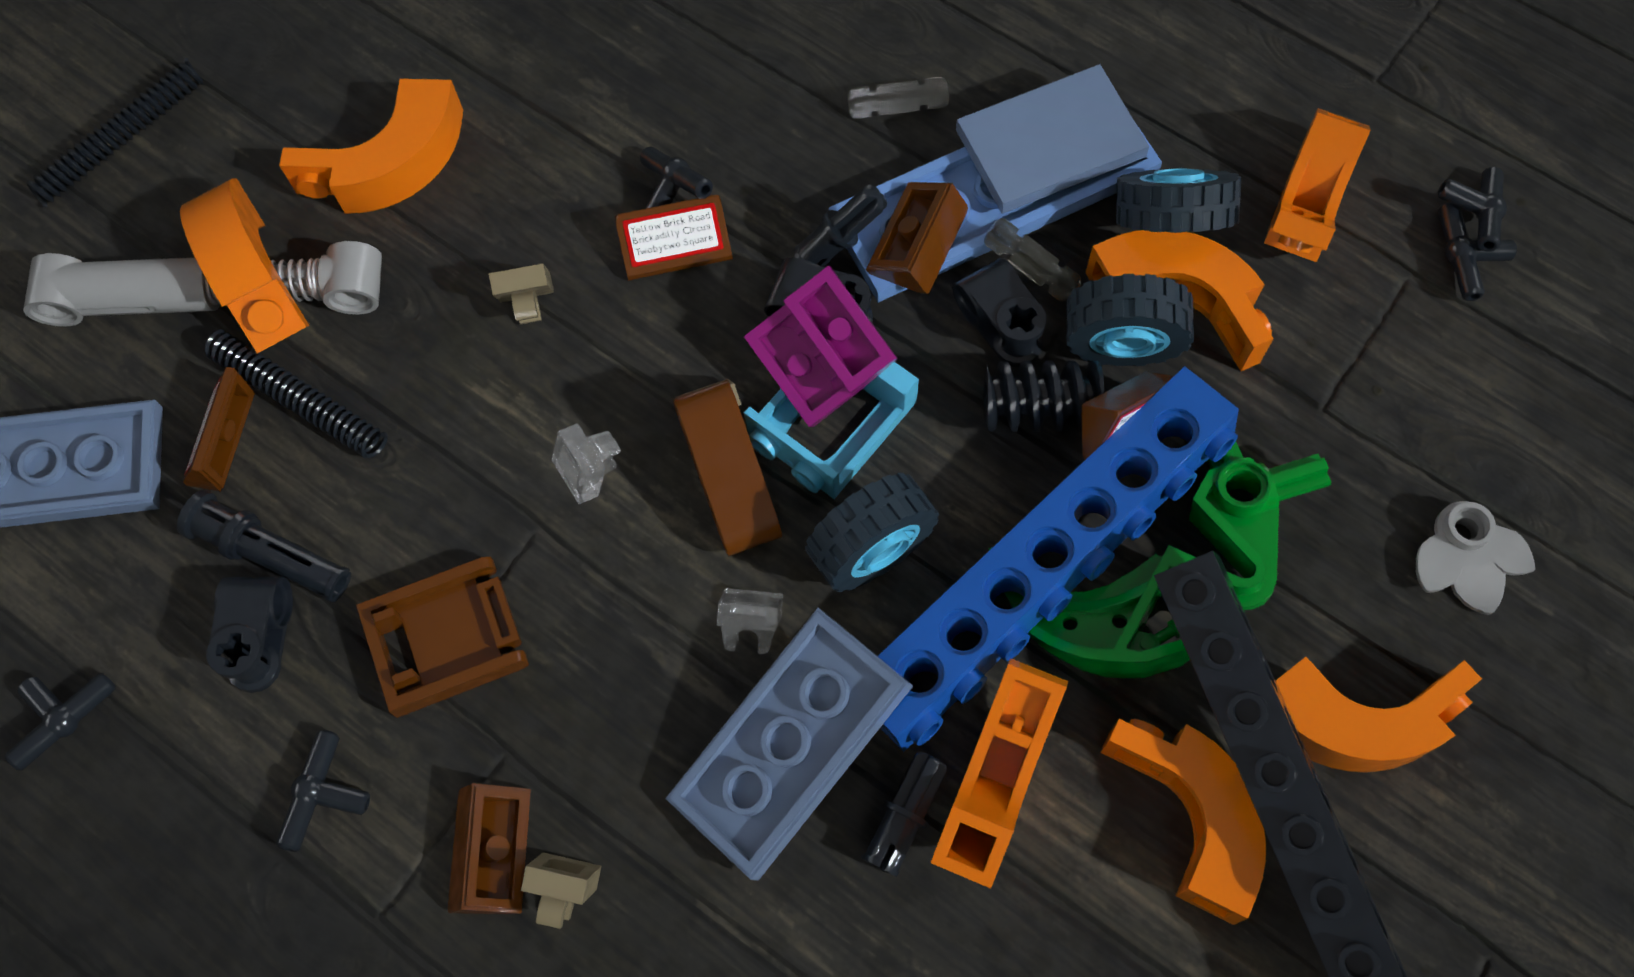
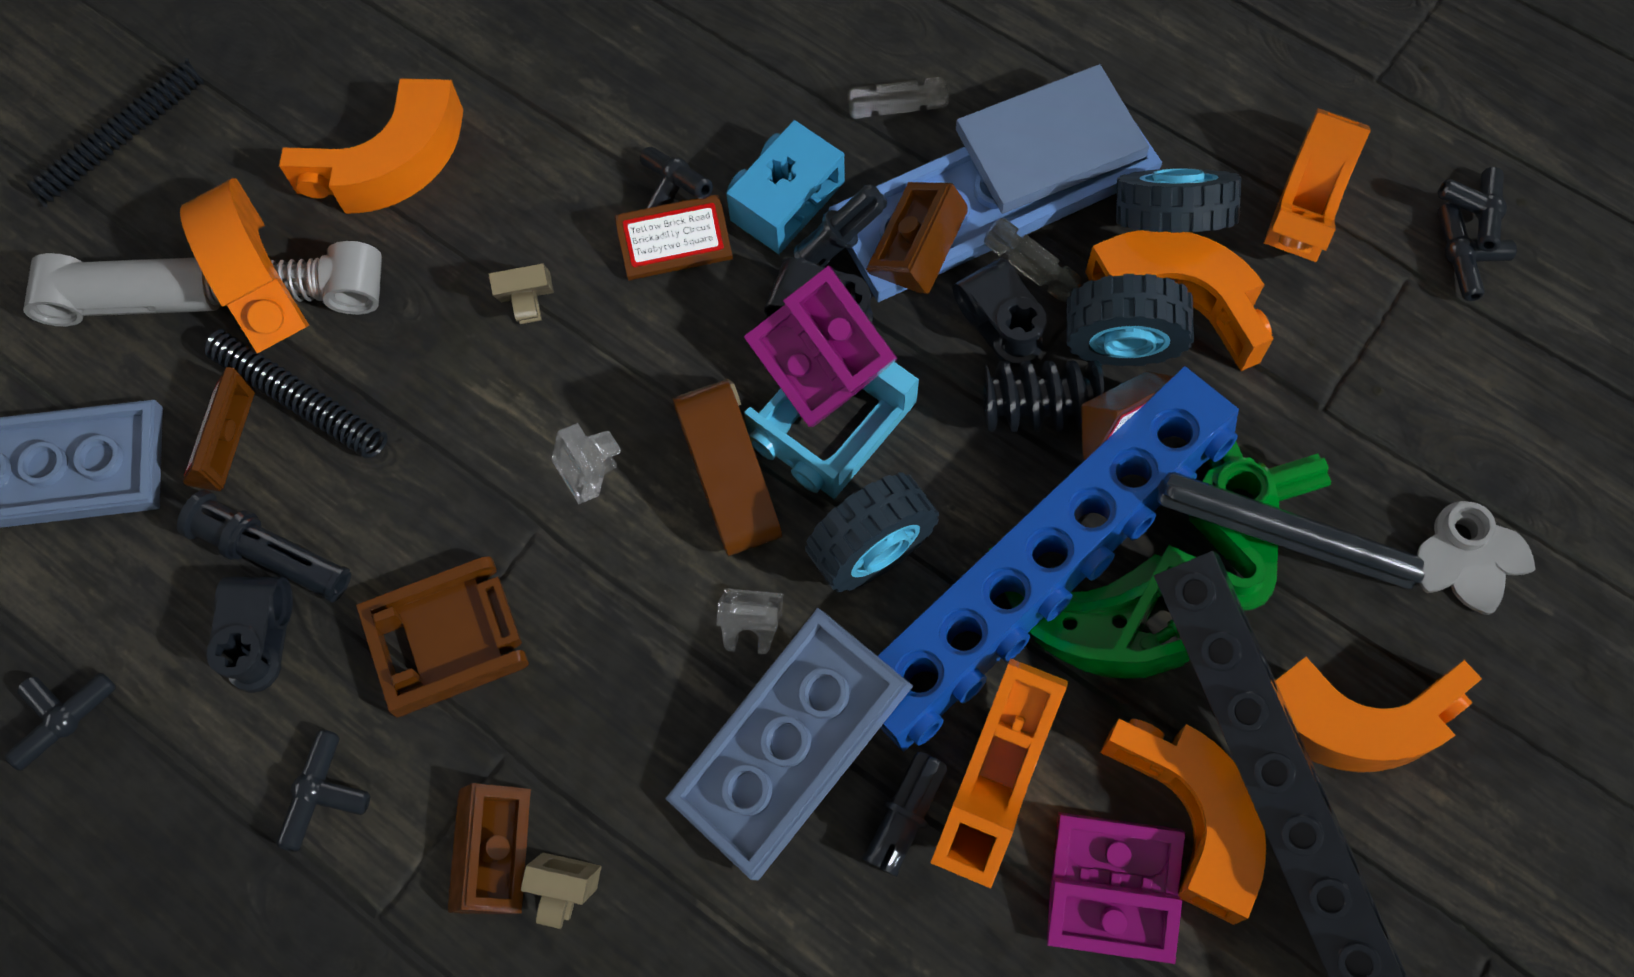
none -> dark azure brick [726,120,845,254]
none -> magenta slope [1047,812,1185,964]
none -> black axle [1157,472,1425,589]

